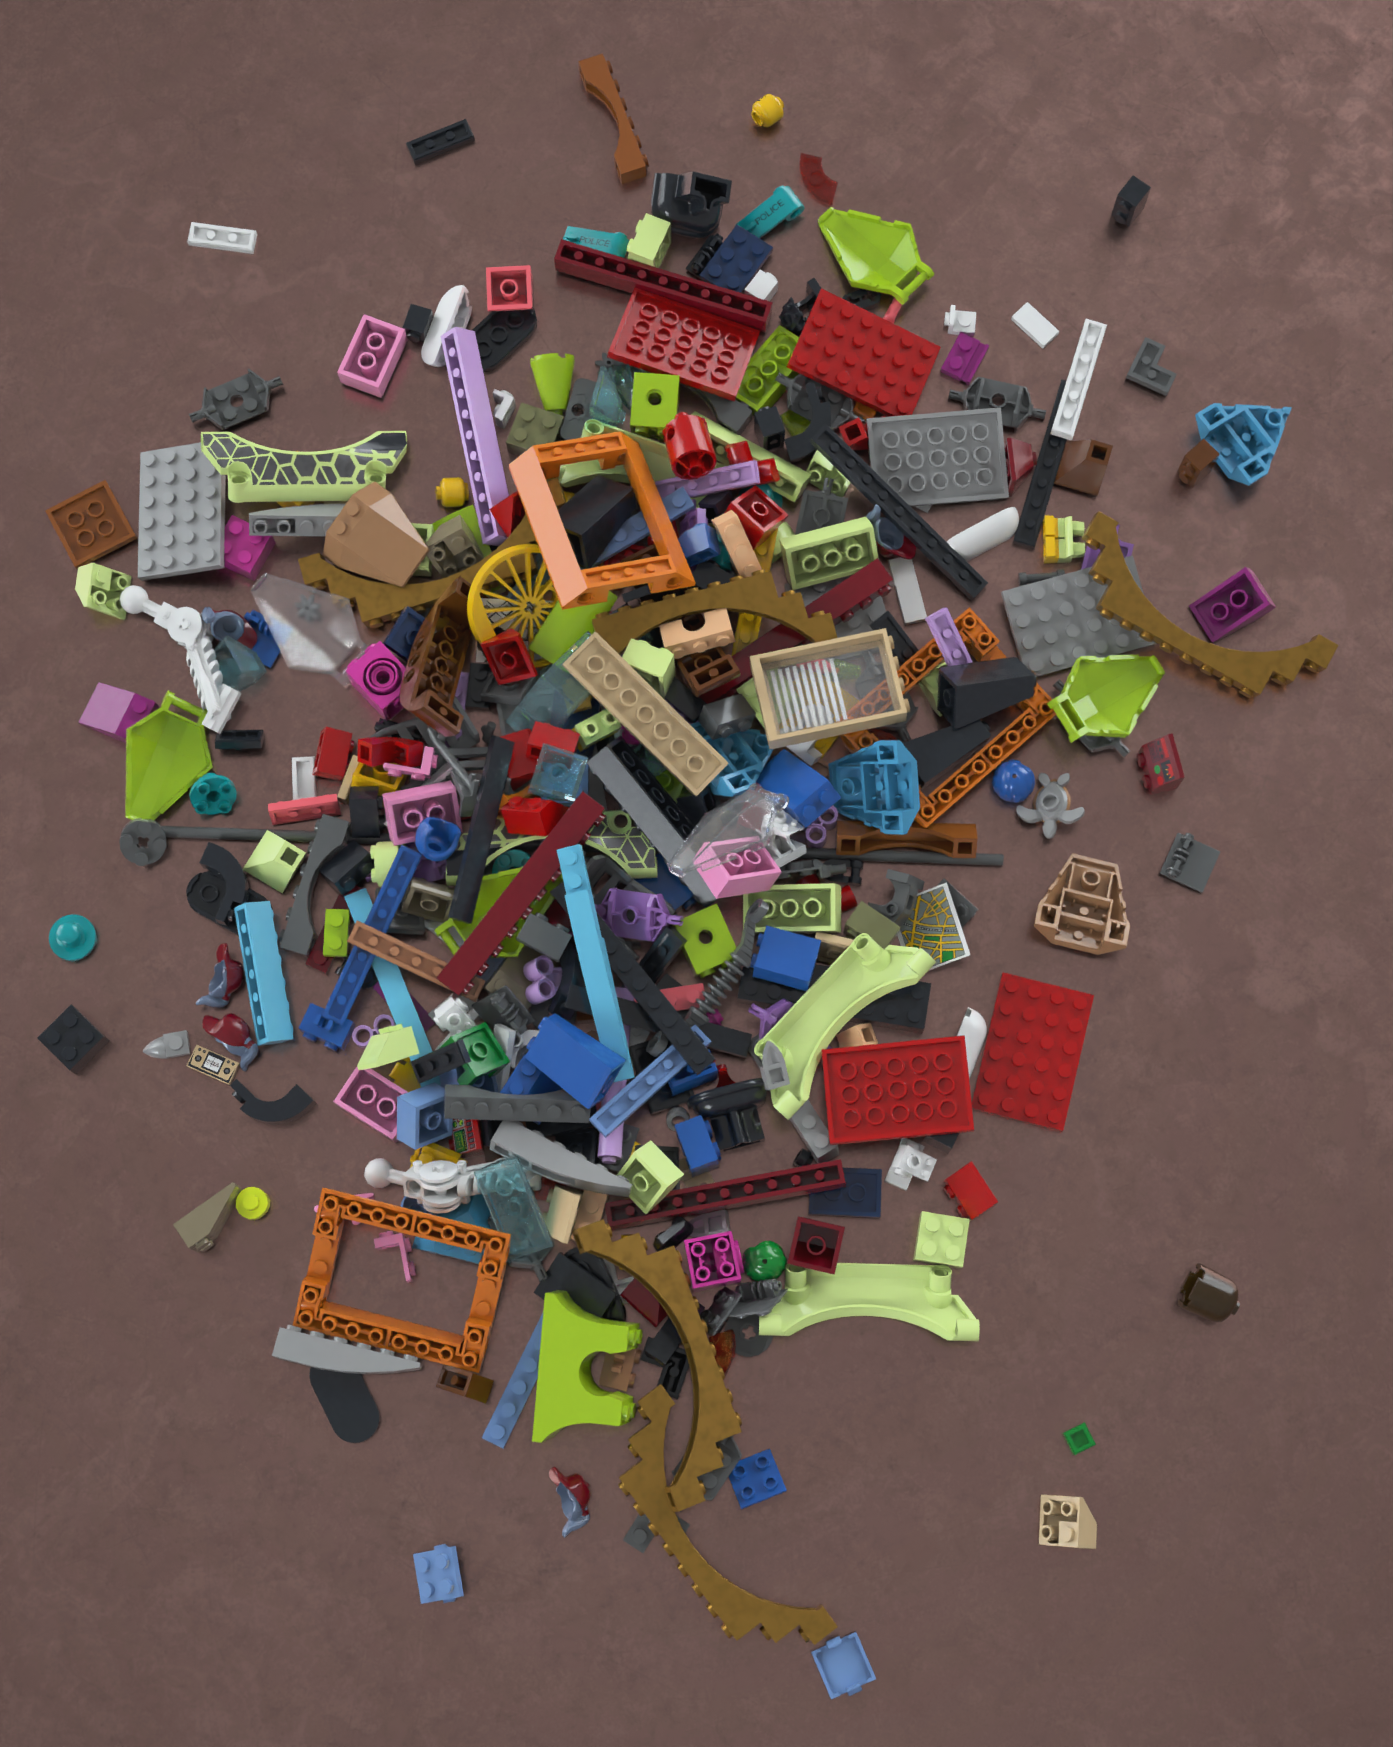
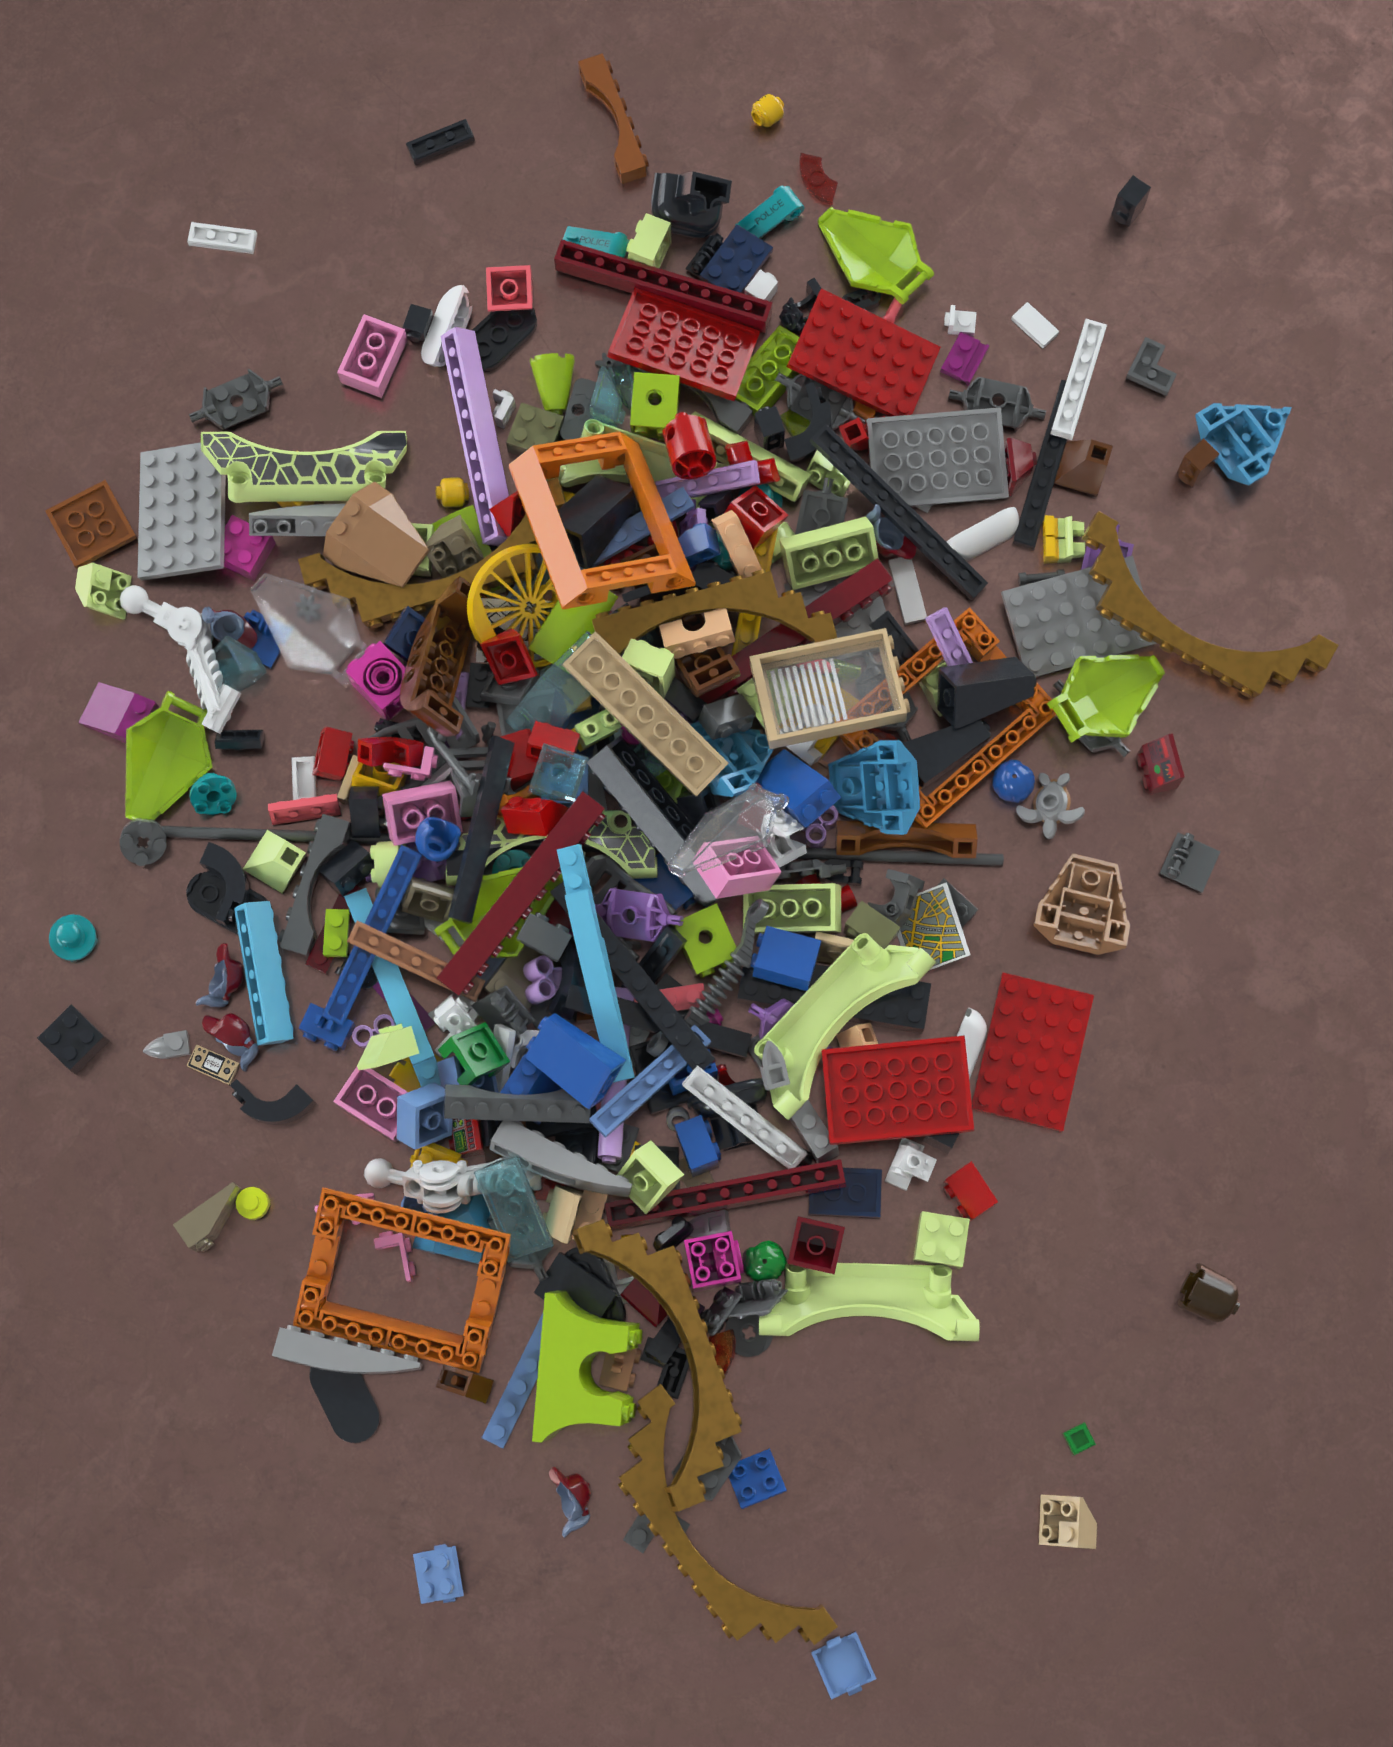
black tile [410,1039,471,1084] -> none
magenta slope [1189,567,1276,643] -> none
none -> white tile [682,1065,807,1169]

